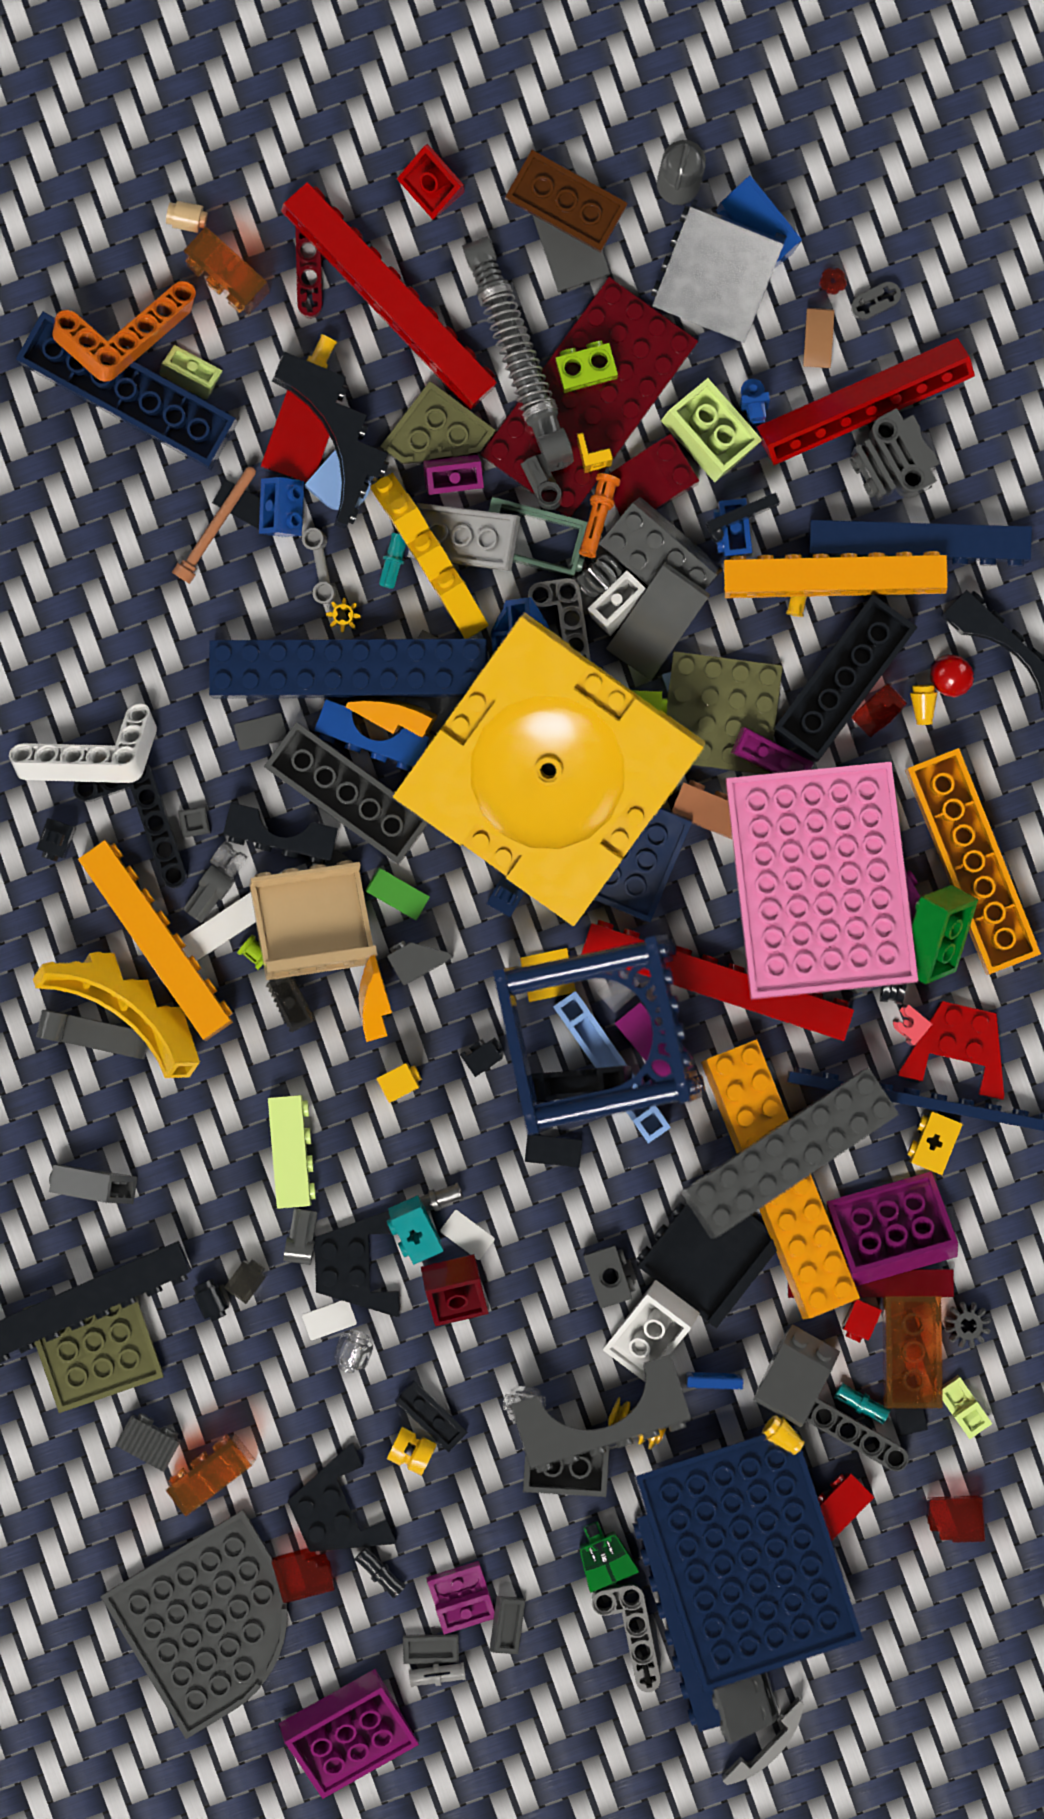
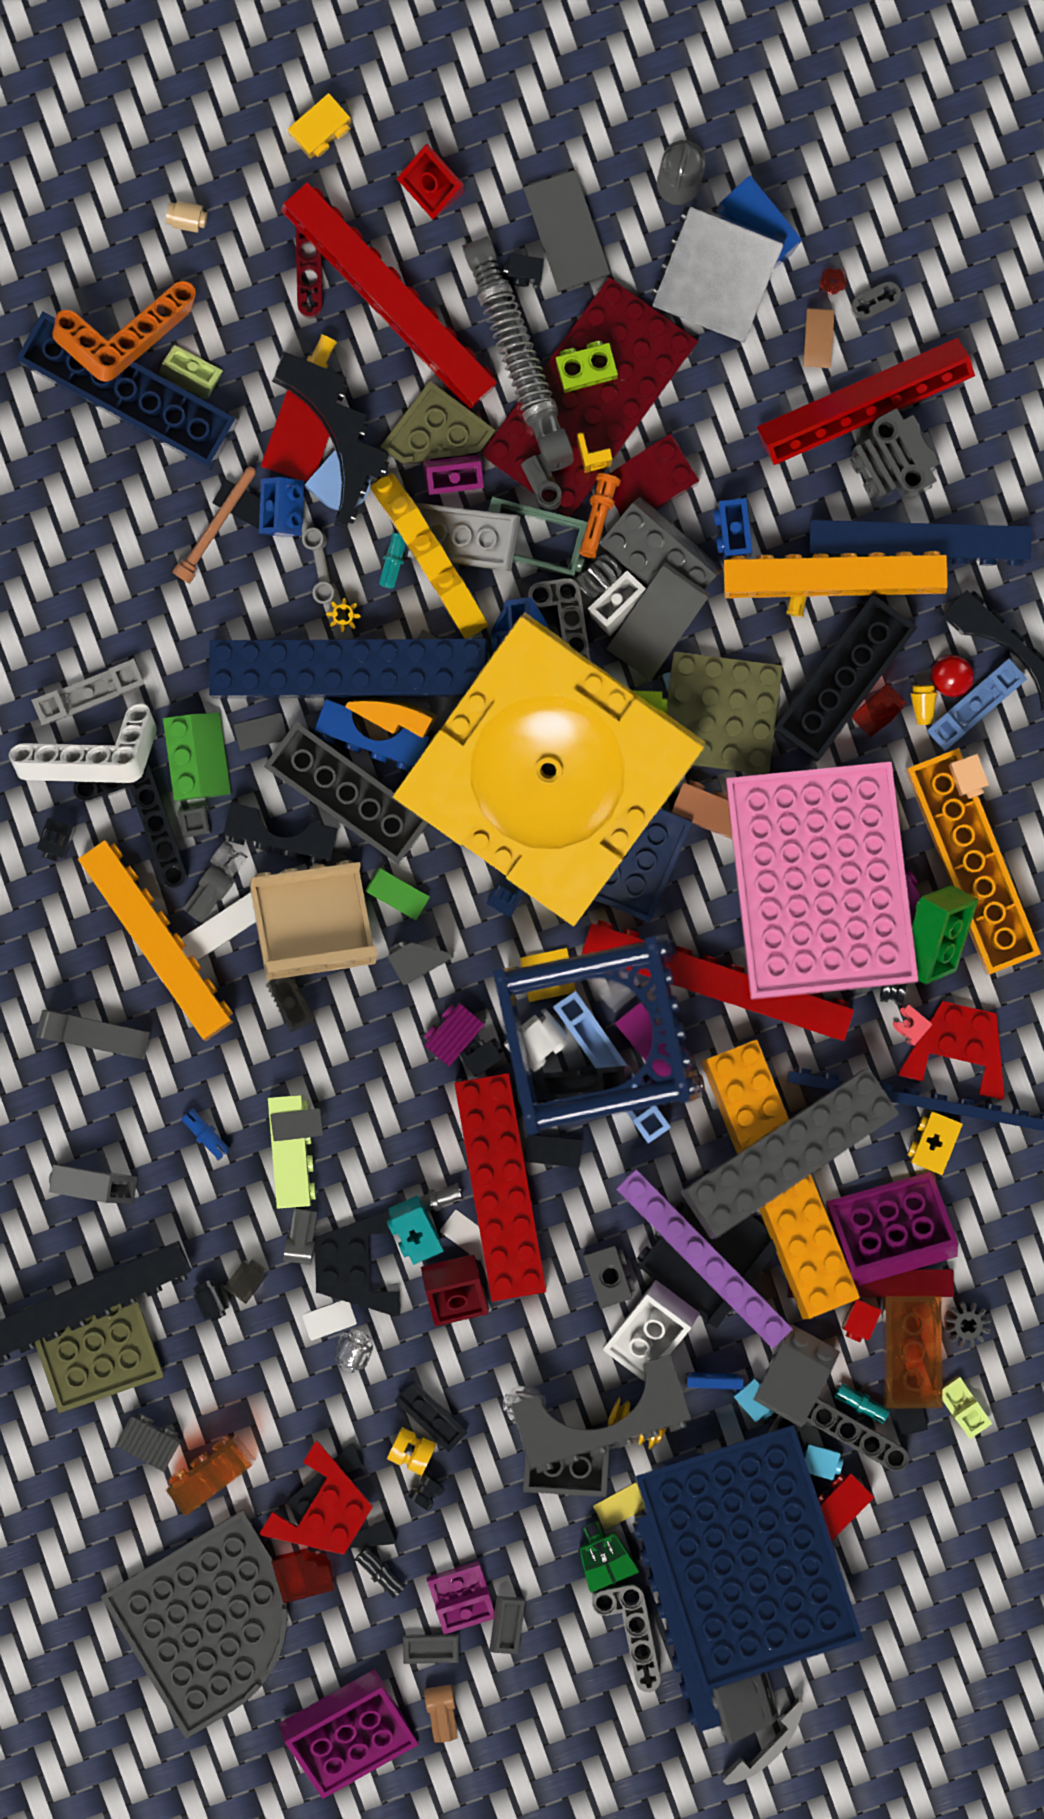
yellow arch [33,952,200,1078] -> none
clear orange brick [184,226,270,316] -> none
lime bush [237,934,263,970] -> none
light orange slope [358,955,392,1042] -> none
yellow brick [376,1062,422,1103] -> none
light grey pin [409,1662,466,1687] -> none
reddish brown plate [505,150,628,253] -> none
yellowish green slope [661,378,762,482] -> none
black hinge [706,492,780,543] -> none
magenta tile [731,727,814,774] -> none
blue hips [739,379,770,427] -> none
yellow cone [762,1415,805,1455] -> none
clear red piece [927,1495,985,1543] -> none
none -> light grey slope [31,659,144,726]
none -> bright green slope [163,713,231,802]
none -> blue pin [181,1108,231,1161]
none -> red wing [259,1440,373,1555]
none -> dark grey sticker [270,1108,323,1141]
none -> yellow brick [287,93,352,159]
none -> black wheel [407,1472,445,1511]
none -> magenta brick [424,1003,485,1066]
none -> medium nougat piece [424,1684,458,1743]
none -> red brick [454,1073,546,1302]
none -> black brick [503,254,544,290]
none -> white brick [504,1009,568,1072]
none -> light yellow sticker [593,1483,645,1530]
none -> medium lavender brick [616,1169,793,1349]
none -> medium azure brick [733,1377,774,1422]
none -> medium azure brick [803,1442,844,1480]
none -> medium blue slope [927,659,1027,752]
none -> light nougat brick [949,754,989,799]

